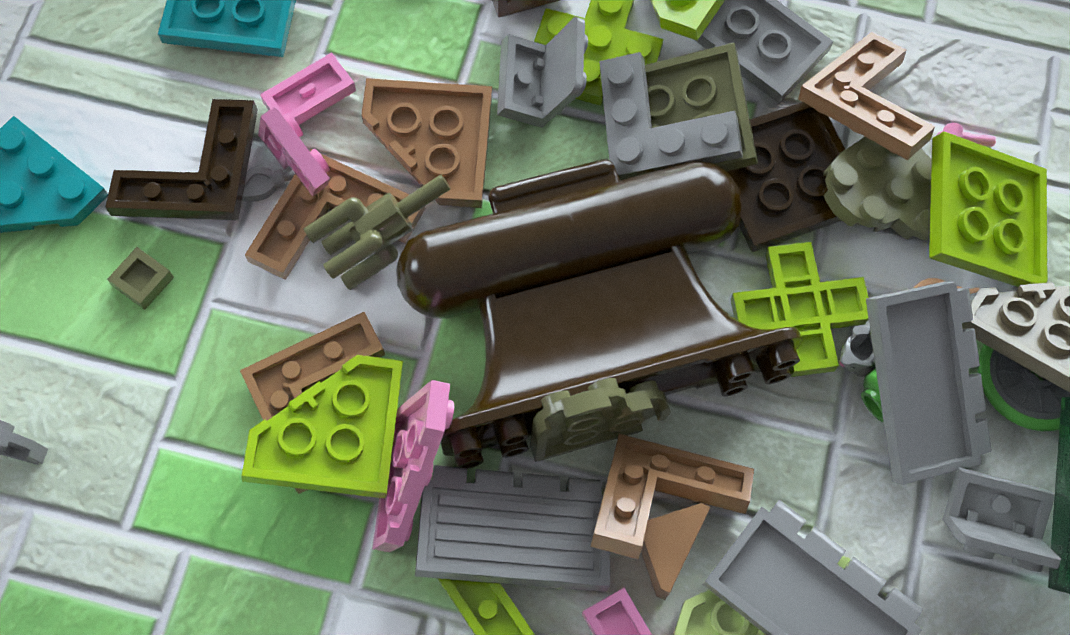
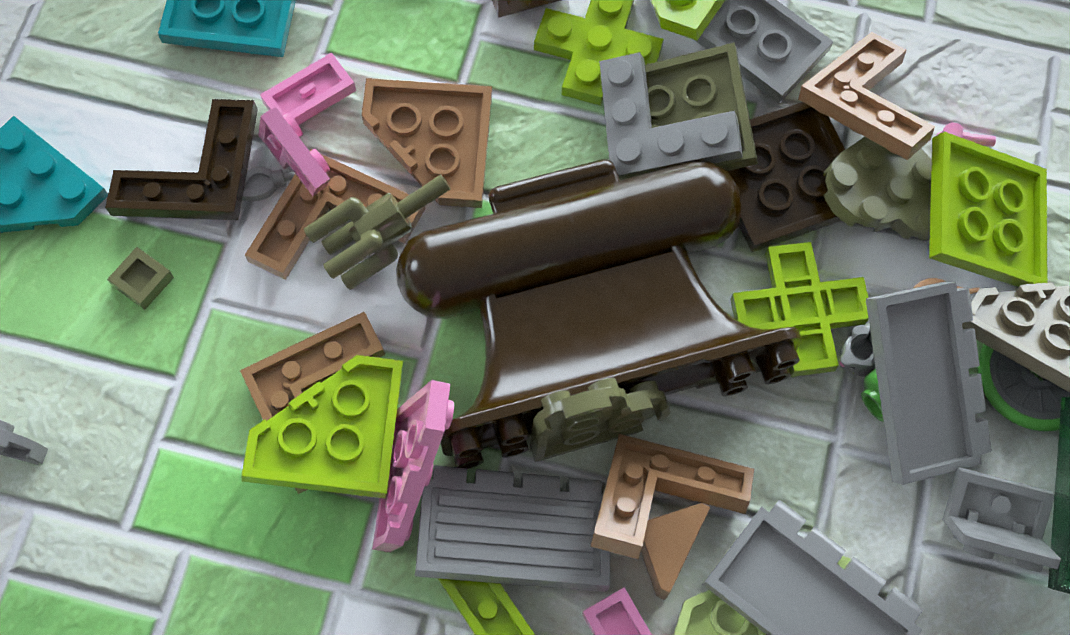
light grey bracket [497,17,588,128] -> none

